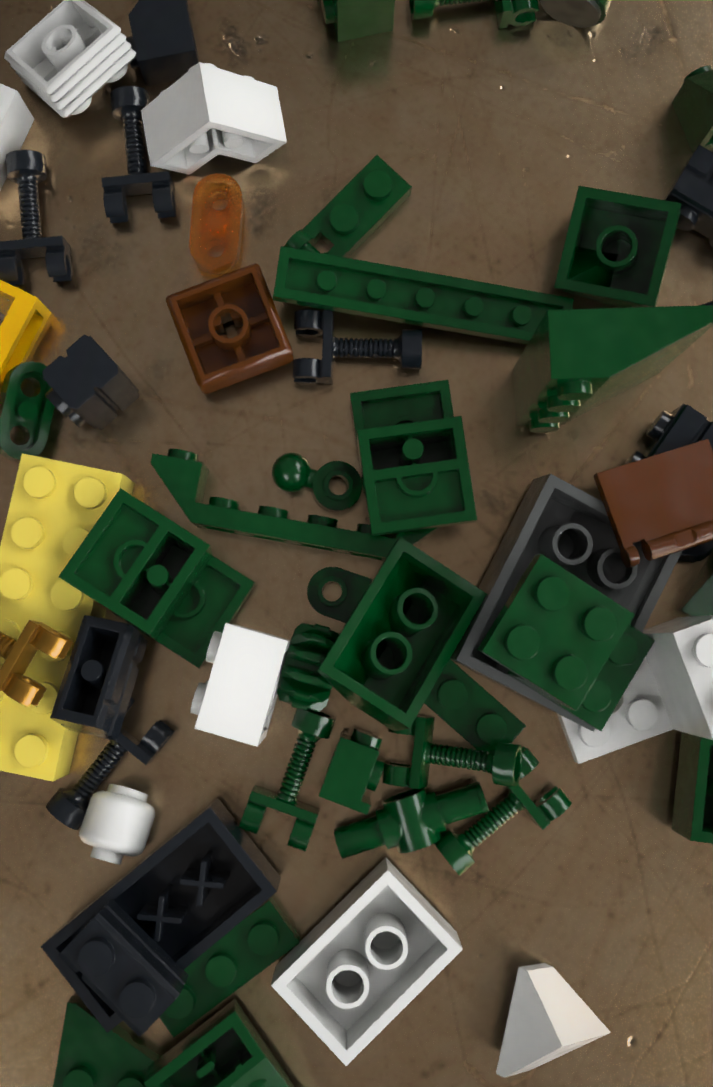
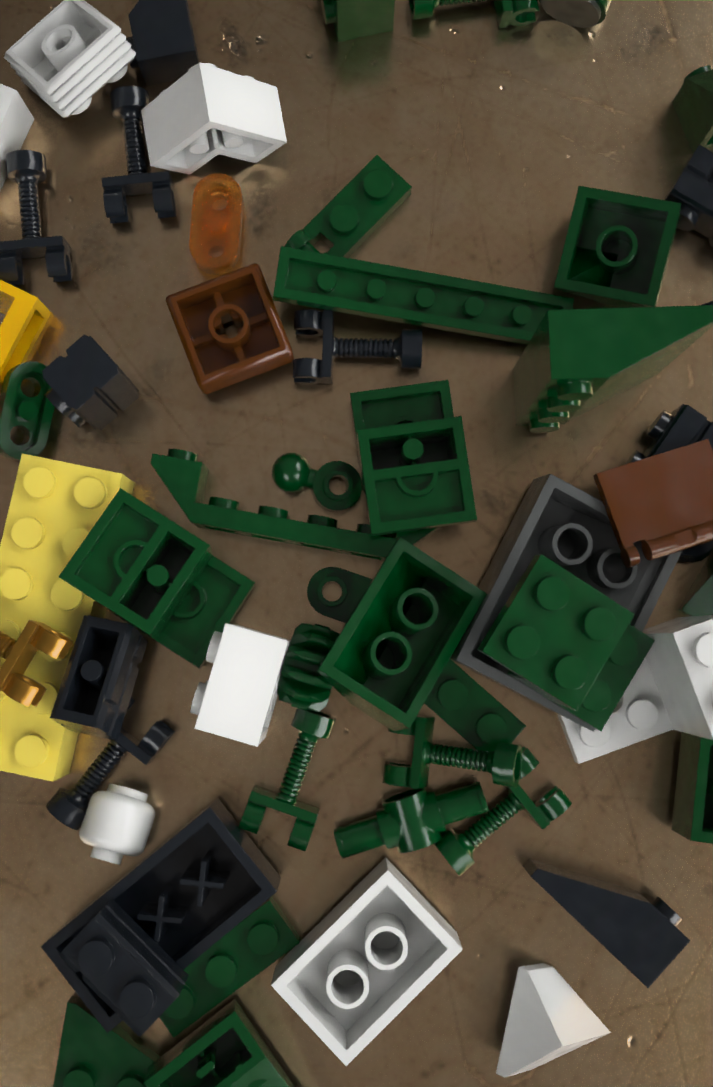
dark green brick [318,728,385,815] -> none
none -> black slope [522,858,690,988]

